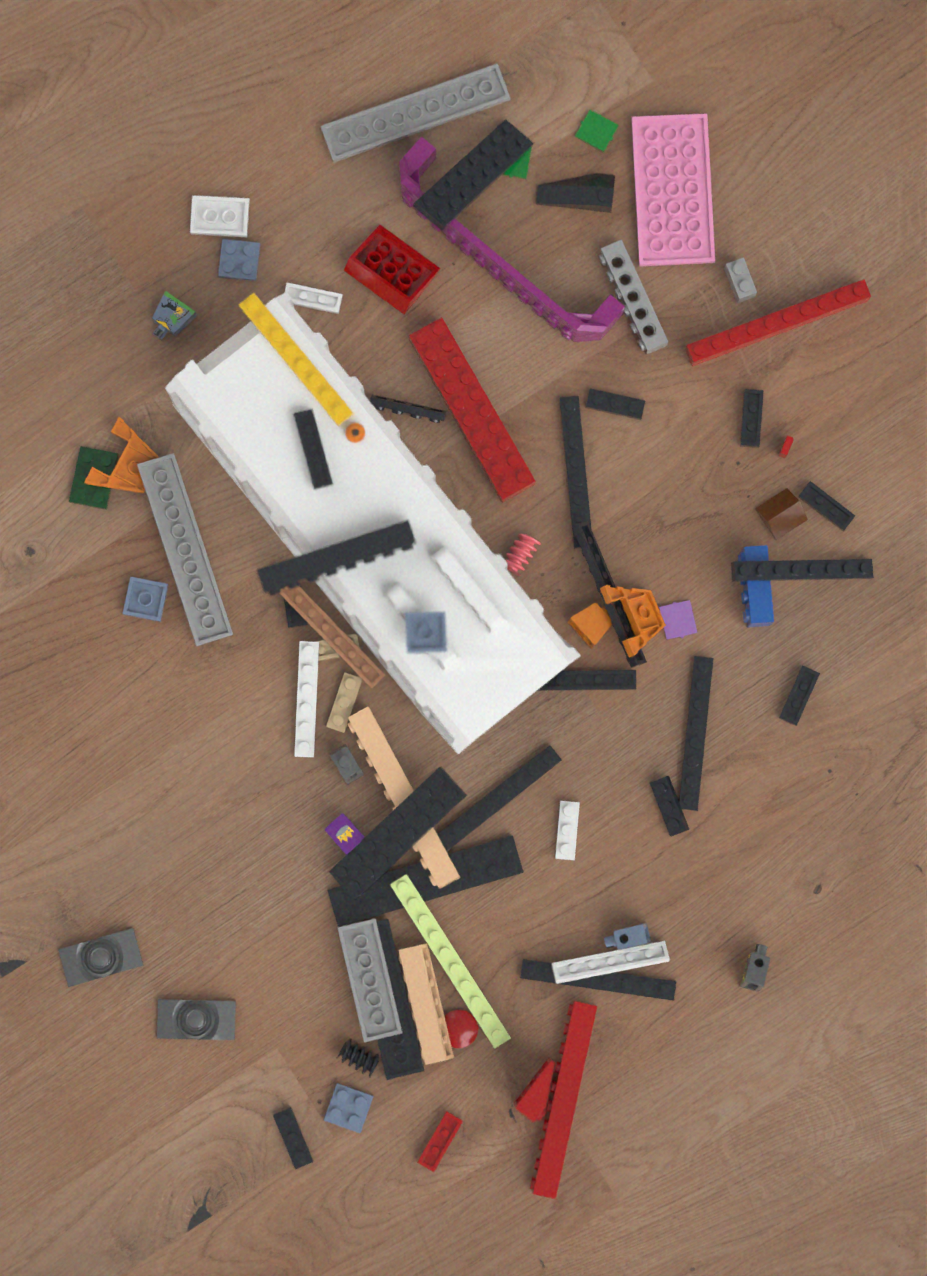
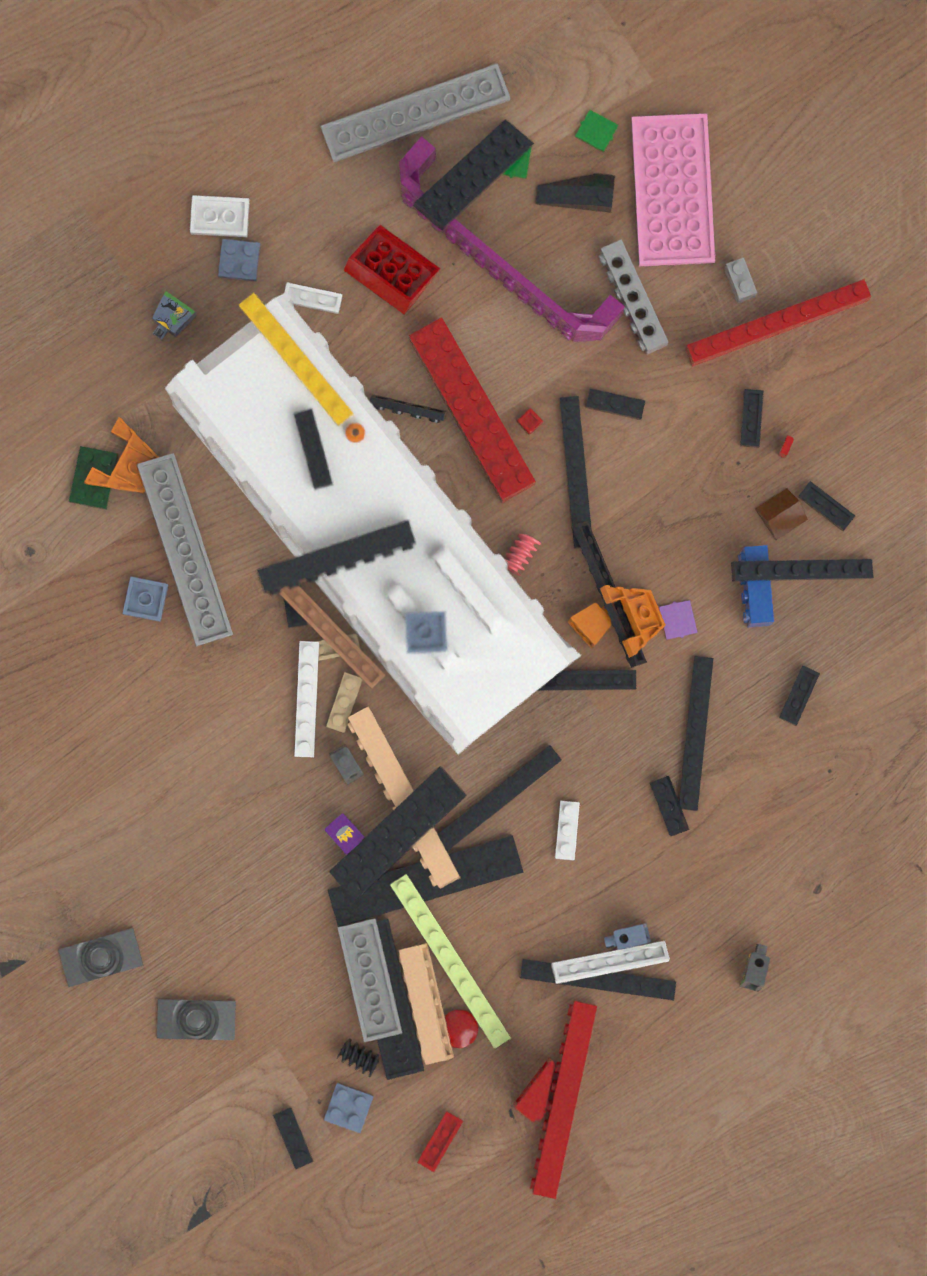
none -> red tile [517,408,544,435]

